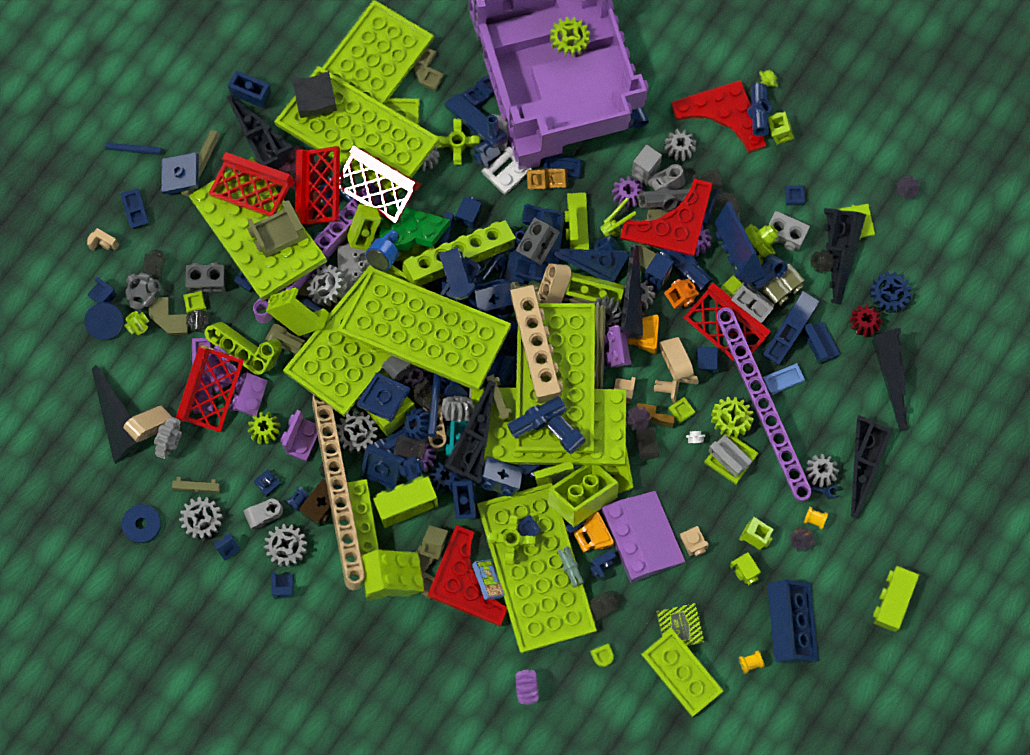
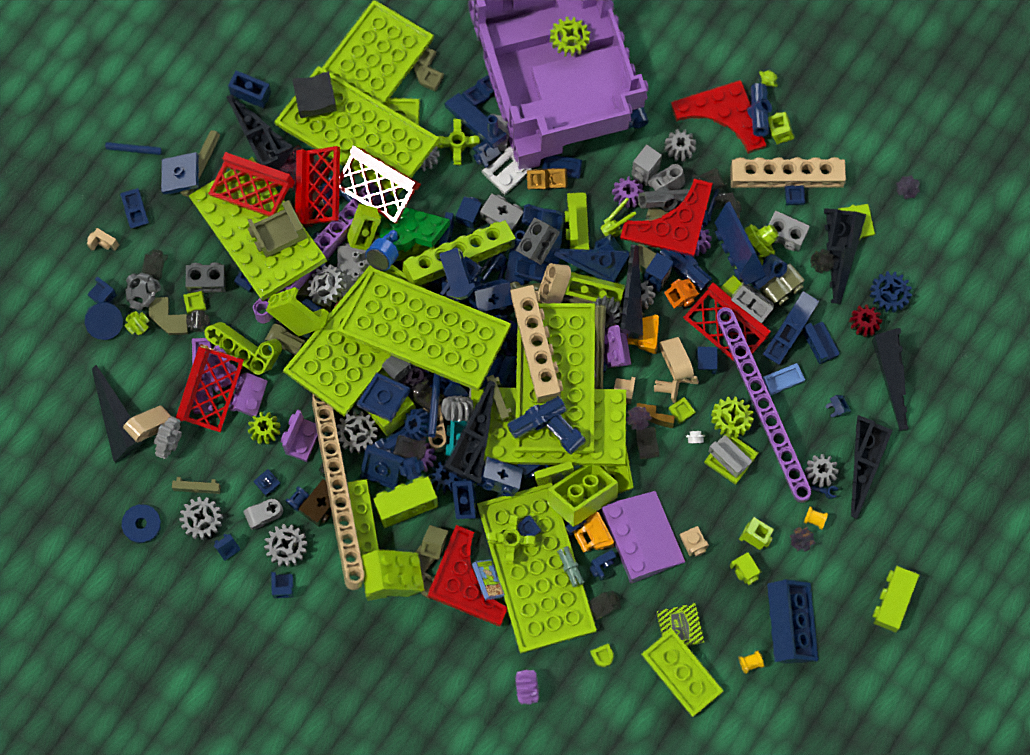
none -> light grey brick [480,194,523,234]
none -> tan brick [731,158,846,188]
none -> dark blue tile [825,395,851,417]

